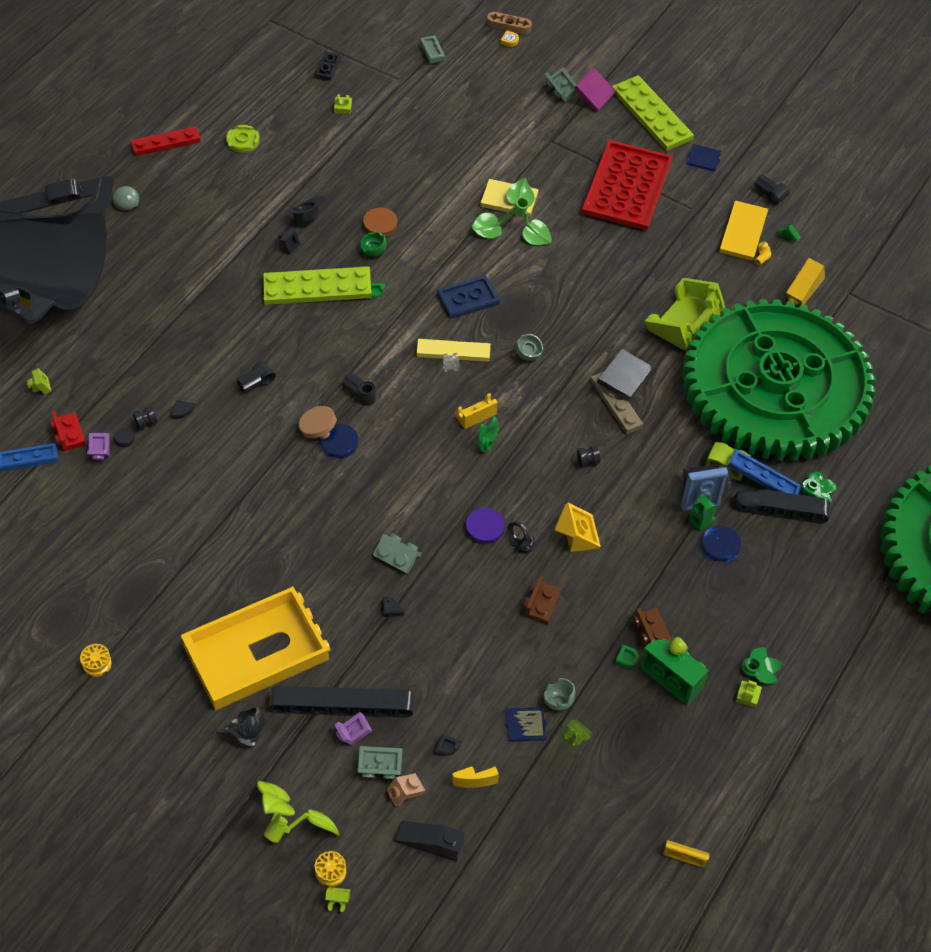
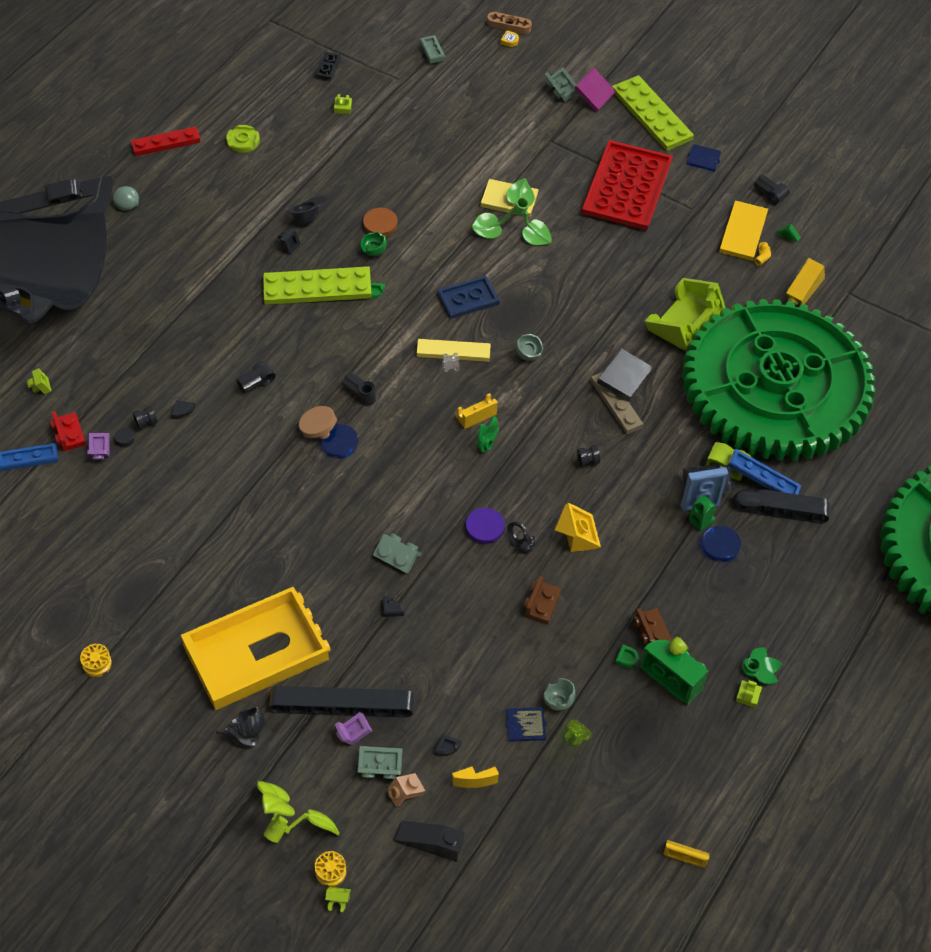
green plate [801,472,837,503] -> none

